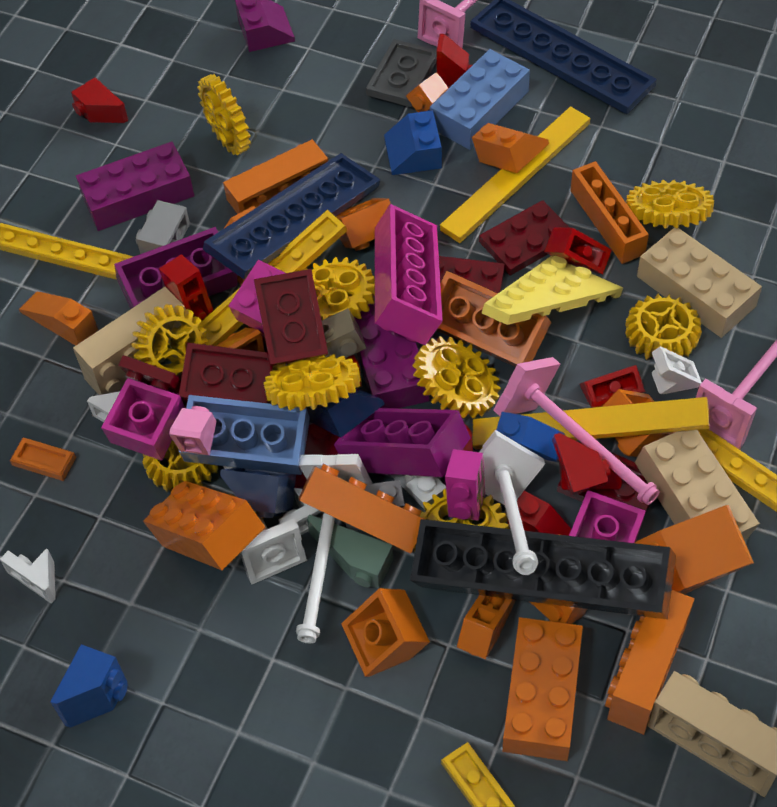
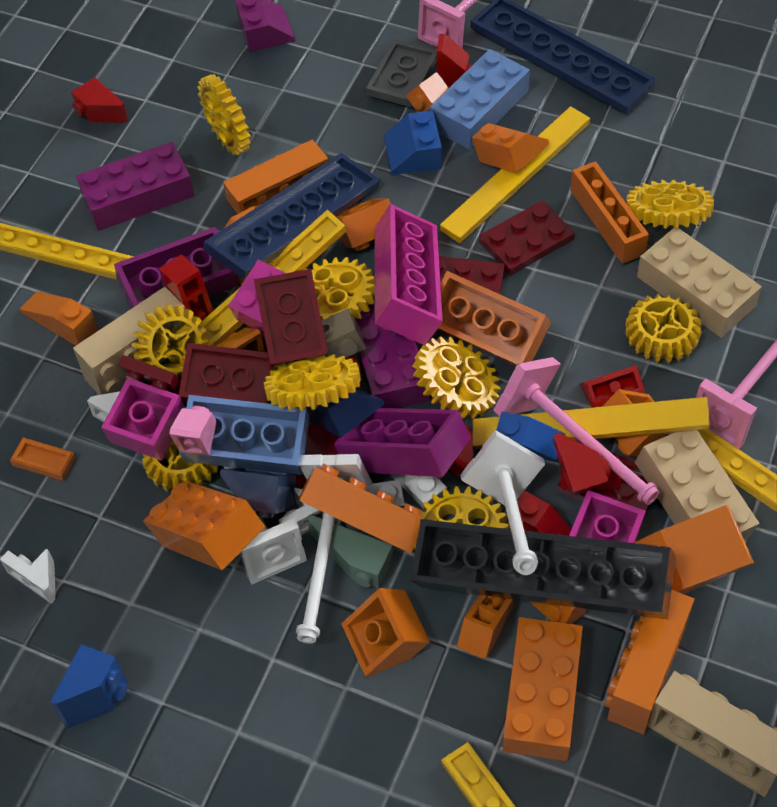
light grey brick [136,200,190,254] -> none
dark pink brick [445,449,485,521] -> none
light yellow wing [482,256,623,325] -> none
red slope [544,227,612,274] -> none
white slope [652,346,702,394] -> none

